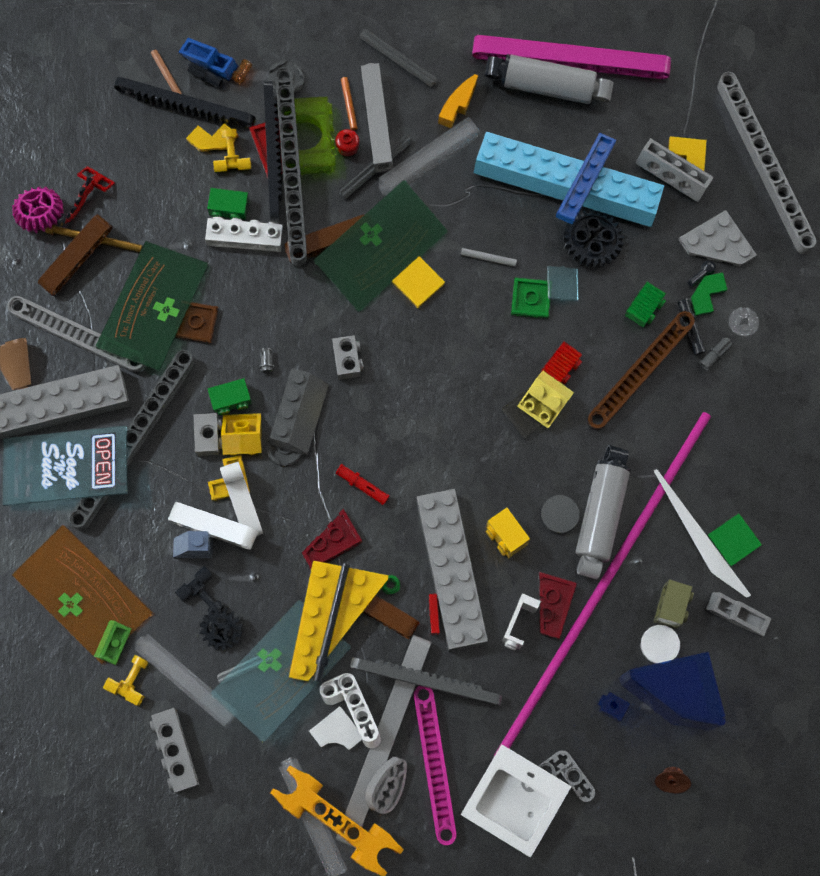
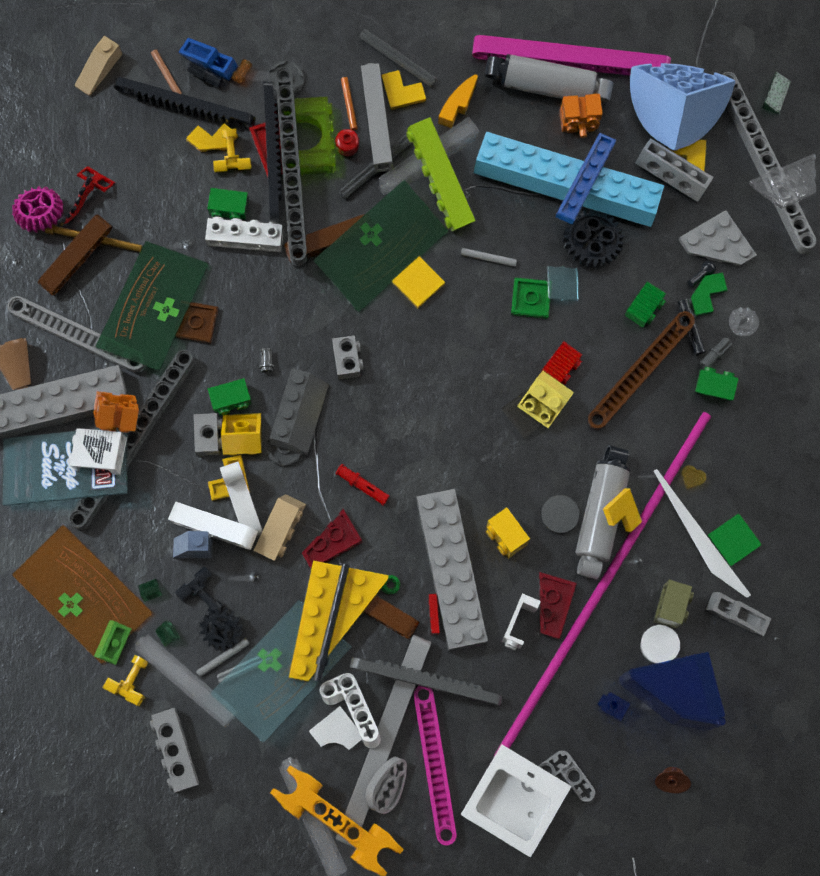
none -> white panel [69,428,127,475]
none -> tan slope [75,36,122,96]
none -> orange brick [93,391,139,433]
none -> clear green slope [138,579,162,602]
none -> clear green slope [155,621,180,647]
none -> light grey bar [196,638,250,677]
none -> tan wedge [254,494,306,561]
none -> yellow tile [381,70,426,110]
none -> lime brick [406,117,475,232]
none -> orange brick [560,94,602,138]
none -> yellow tile [603,488,642,532]
none -> light blue brick [630,63,735,150]
none -> clear yellow tile [681,465,706,489]
none -> green brick [695,367,739,401]
none -> clear wing [749,153,816,209]
none -> slope [762,72,791,114]

